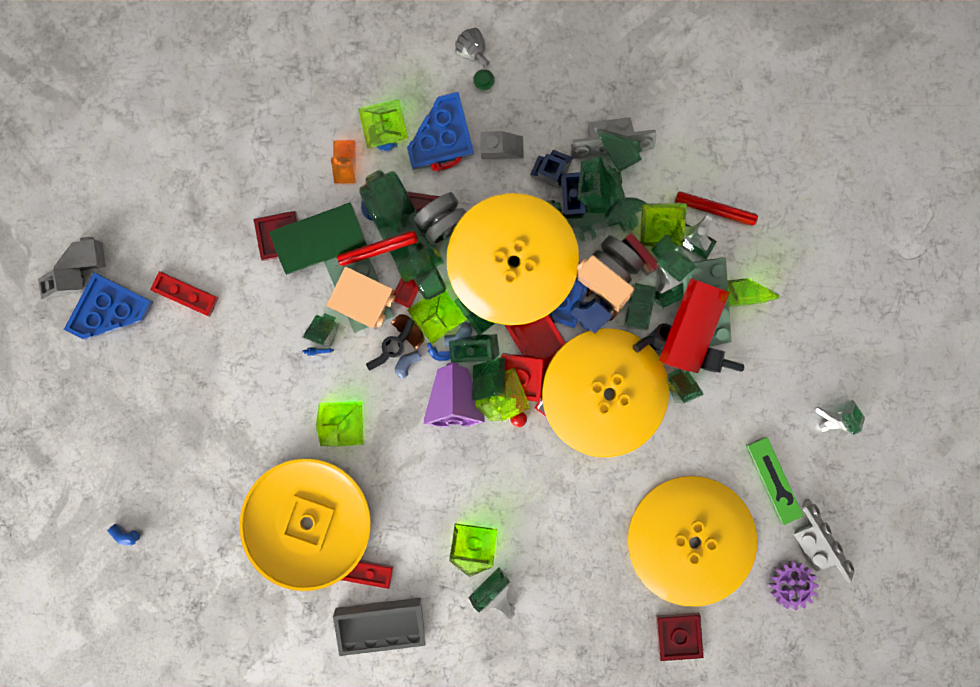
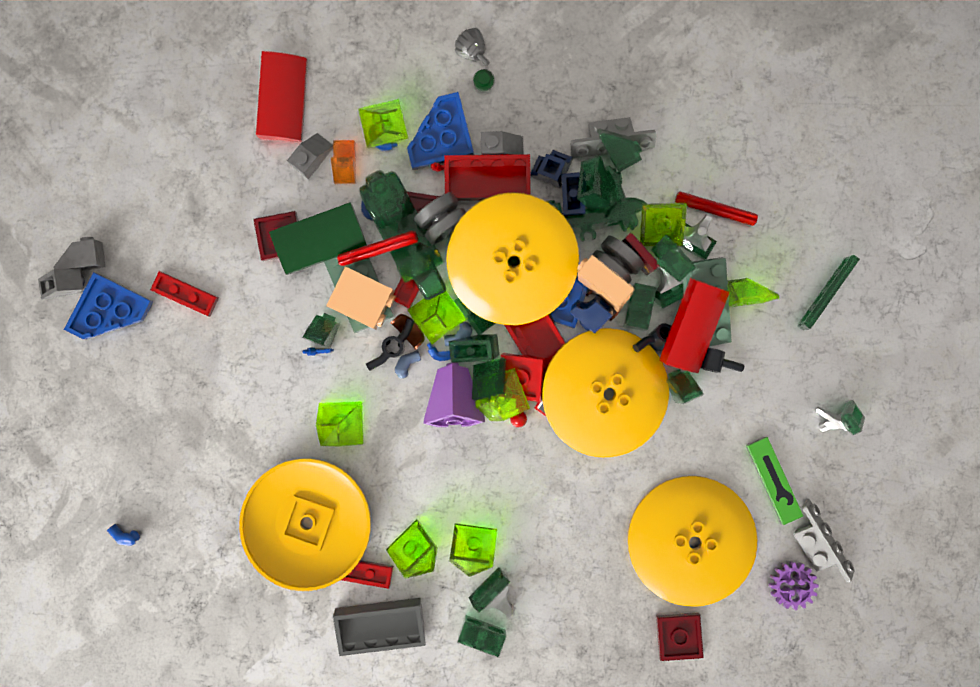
none -> red slope [256,51,307,142]
none -> flat silver slope [287,133,334,180]
none -> clear neon green slope [386,519,437,578]
none -> red slope [444,154,531,201]
none -> clear green brick [457,615,506,658]
none -> clear green tile [798,255,860,330]

